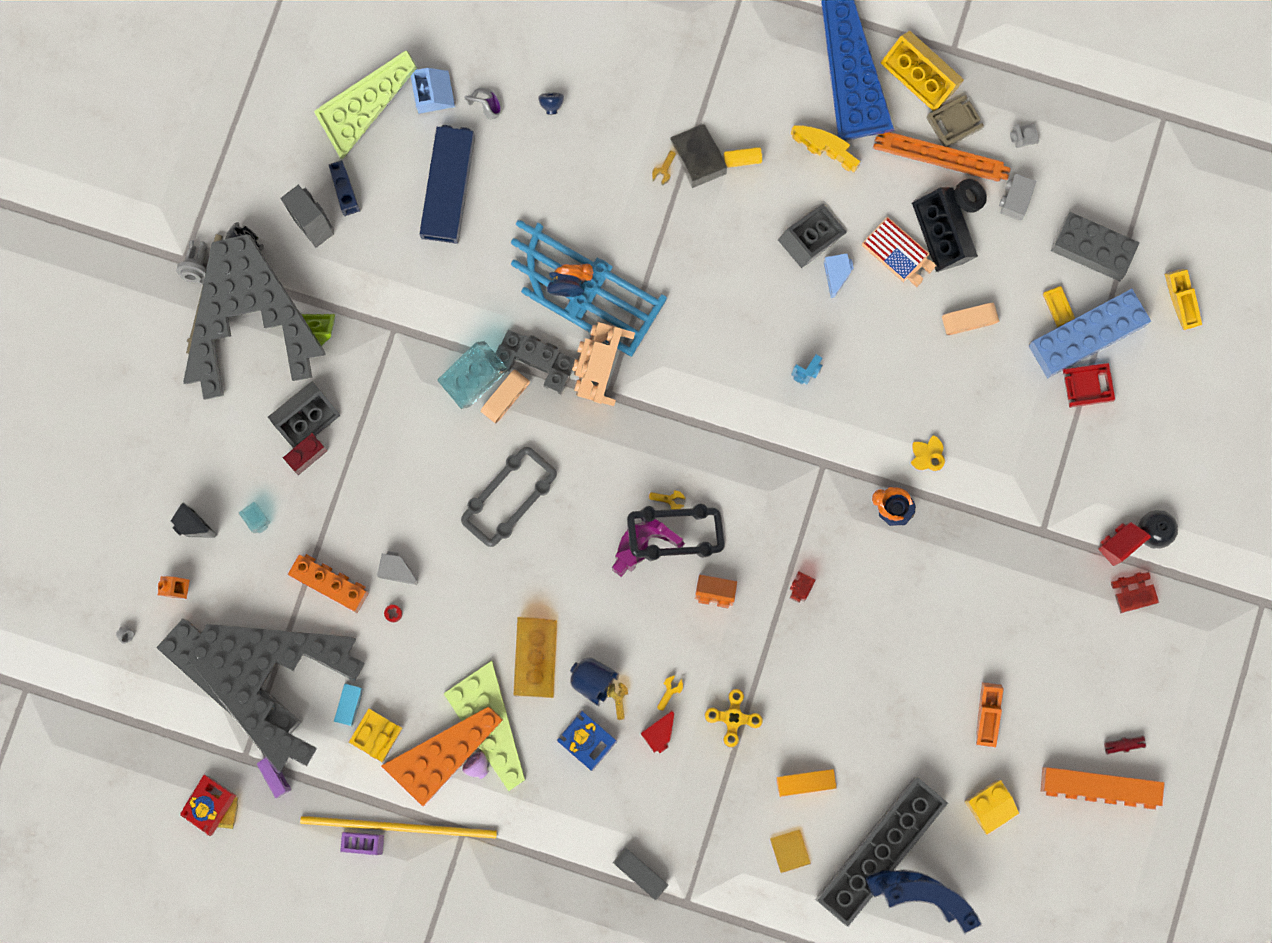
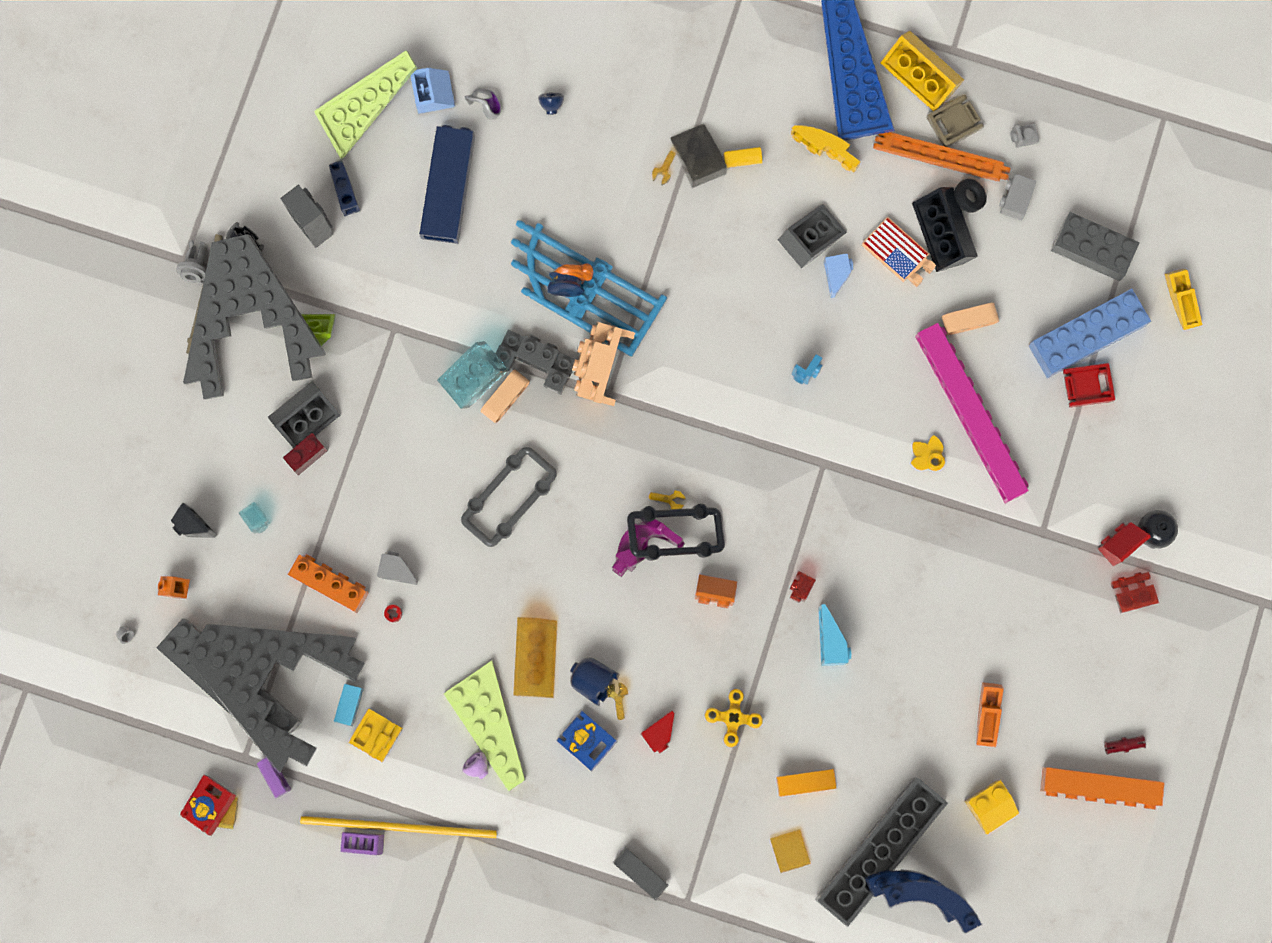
orange wing [381,706,504,806] -> none
yellow bar [657,676,683,711] -> none
piece [872,487,916,526] -> none
yellow tile [1043,286,1075,328] -> none
none -> medium azure slope [818,604,851,666]
none -> dark pink brick [915,323,1029,504]

